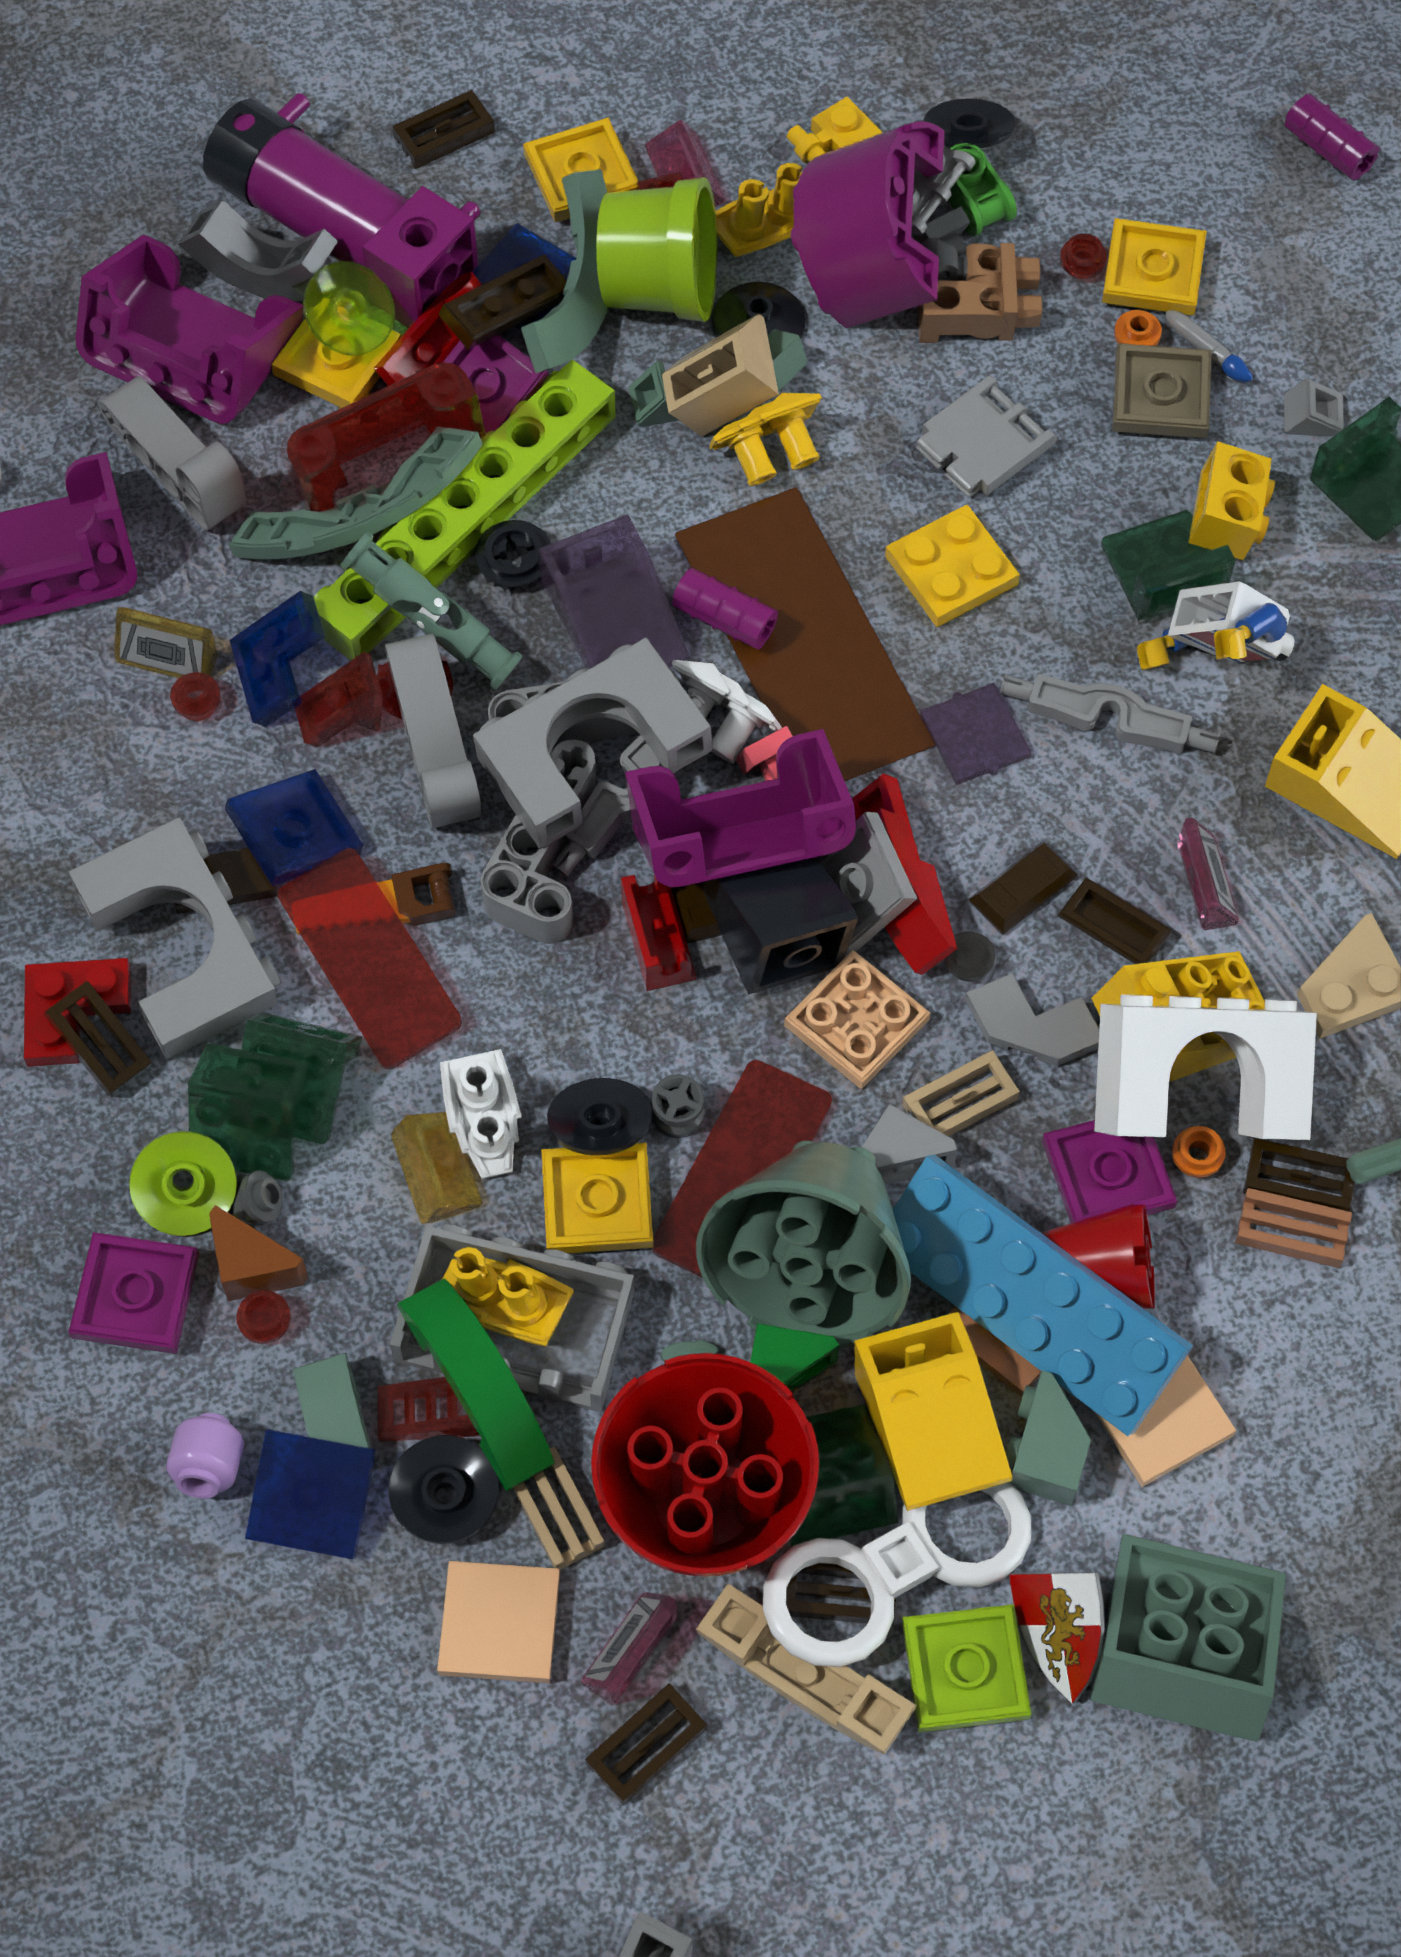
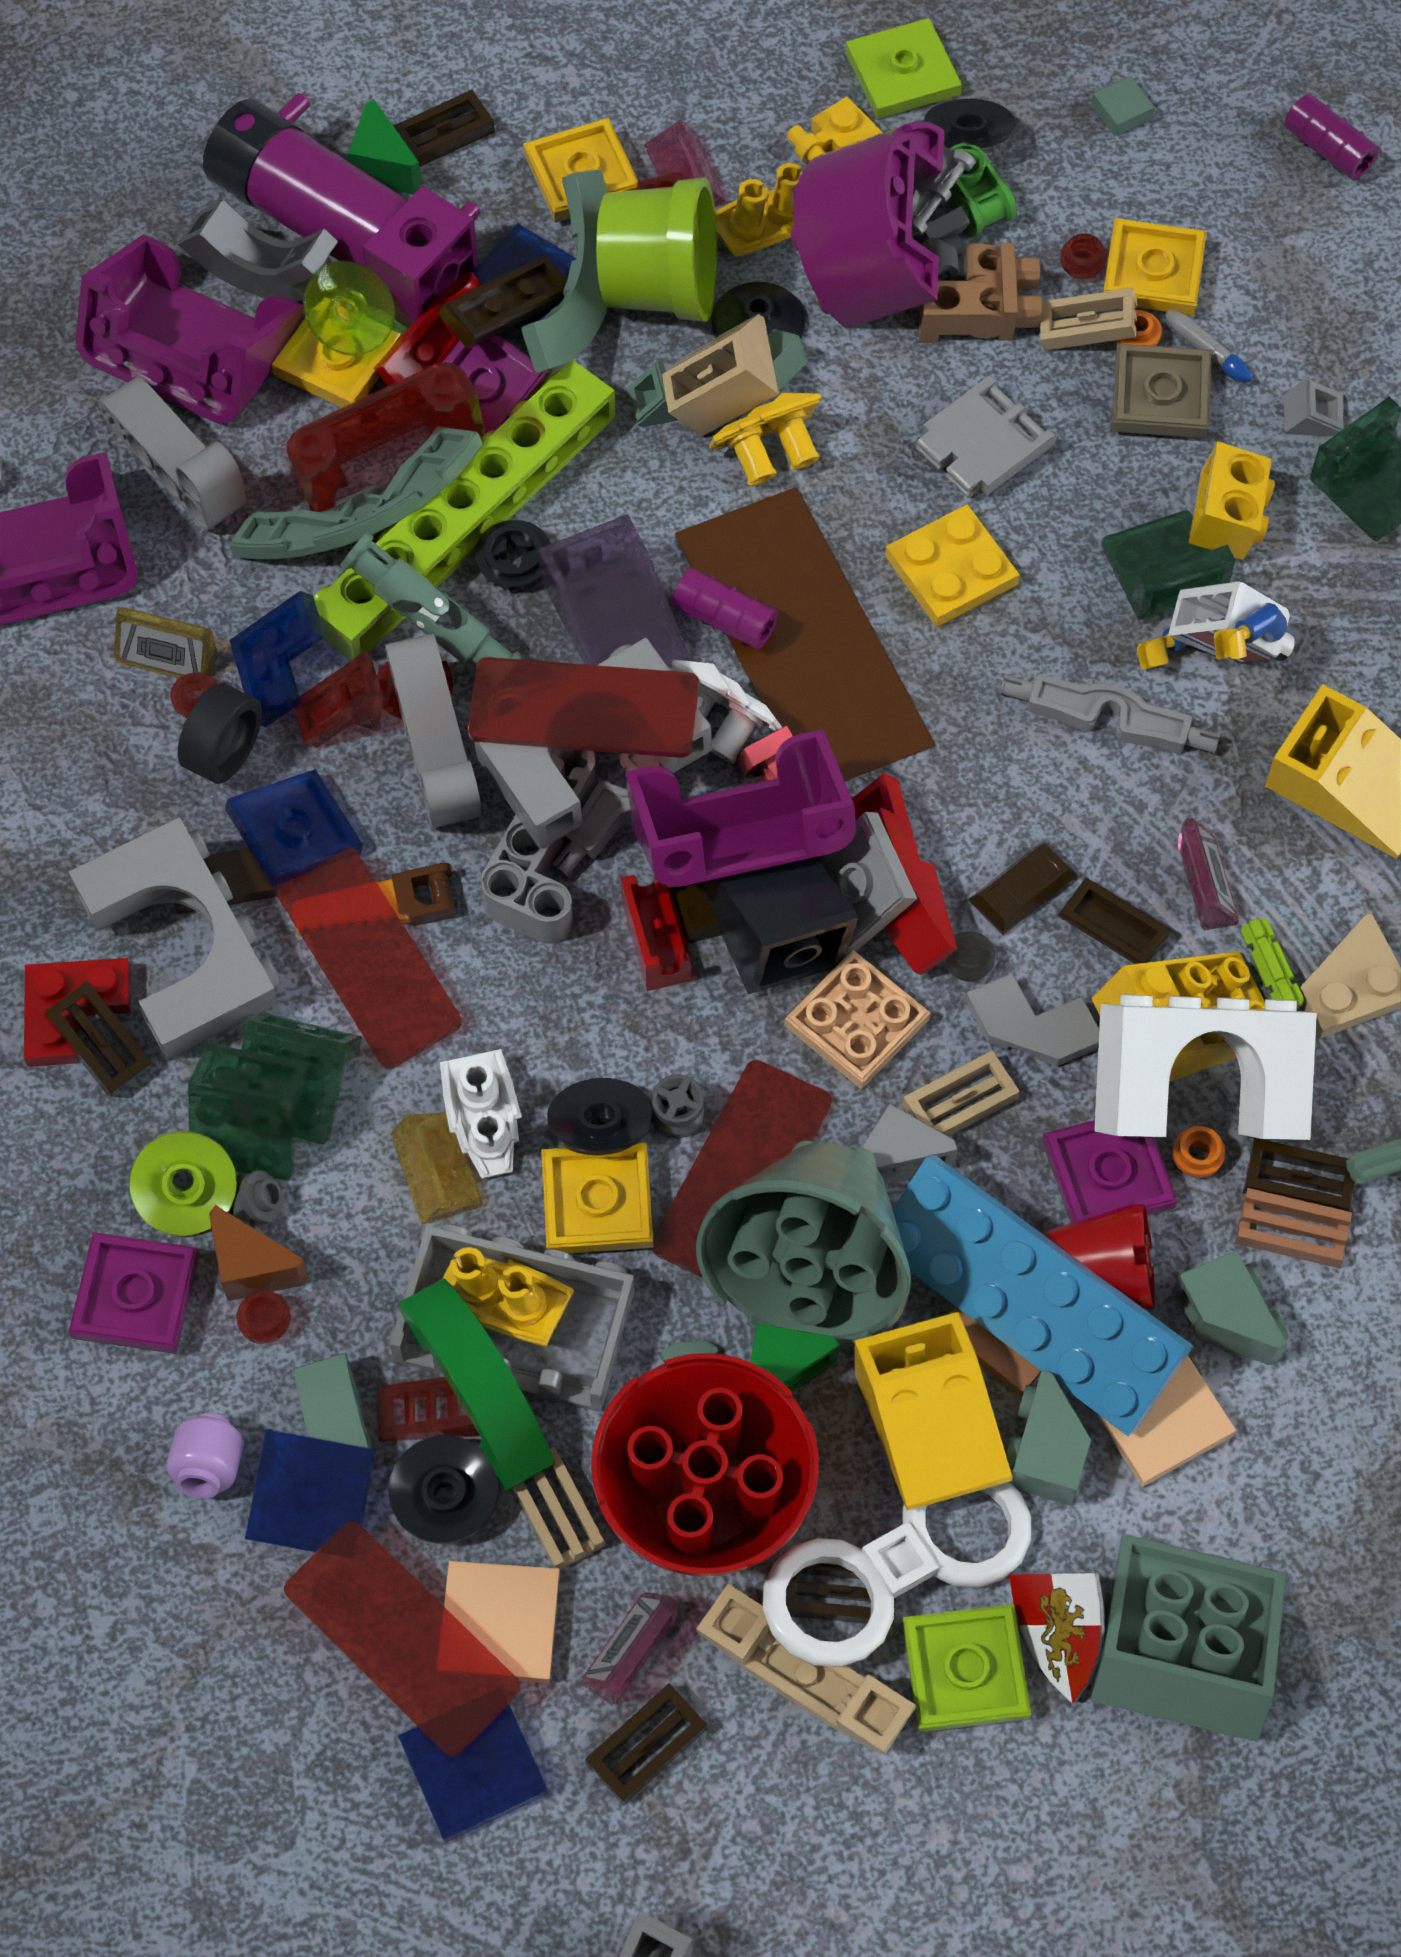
clear green bracket [789,1404,899,1547] -> none
clear purple piece [920,683,1031,785] -> none
none -> black tyre [177,683,262,784]
none -> clear red piece [284,1521,521,1757]
none -> green slope [348,99,422,195]
none -> clear blue plate [398,1687,549,1843]
none -> clear red piece [467,657,699,758]
none -> lime plate [845,18,962,119]
none -> tan tile [1040,287,1137,351]
none -> sand green tile [1091,76,1155,136]
none -> sand green slope [1172,1250,1288,1365]
none -> lime axle [1240,918,1304,1008]

